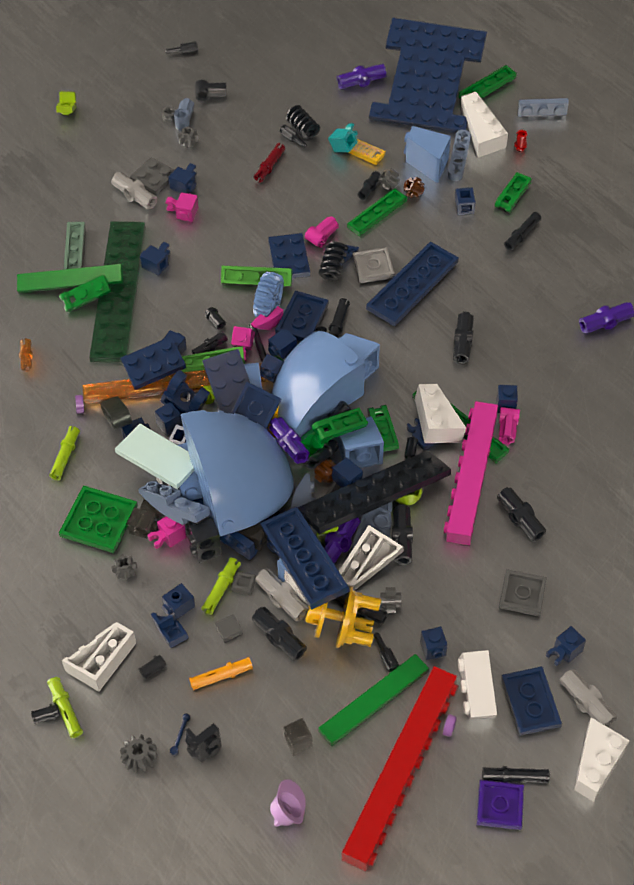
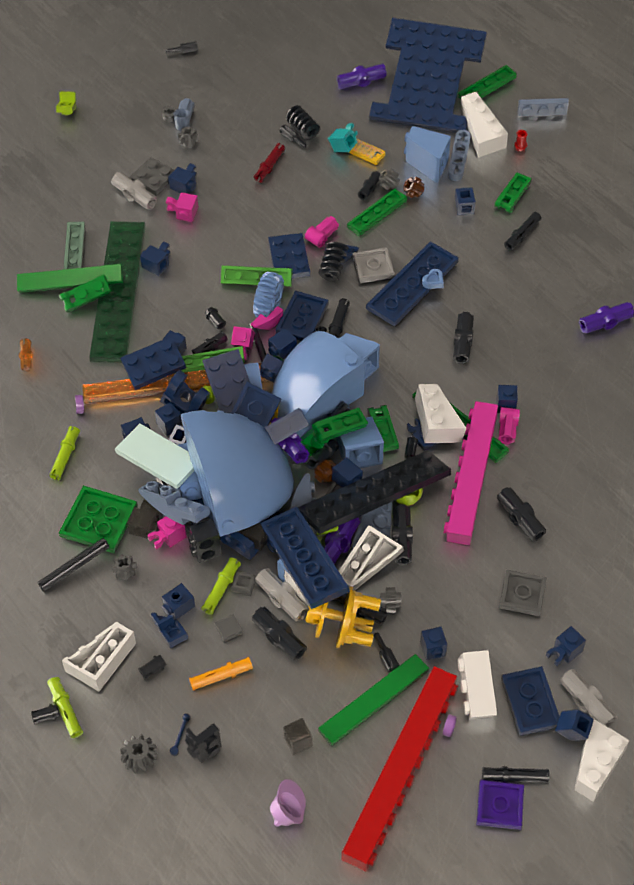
pearl dark grey beam [100,396,132,429] -> none
black piece [195,80,227,102] -> none
none -> black axle [38,538,110,591]
none -> dark blue panel [265,408,309,444]
none -> medium blue tile [422,269,444,289]
none -> dark blue brick [555,709,594,741]

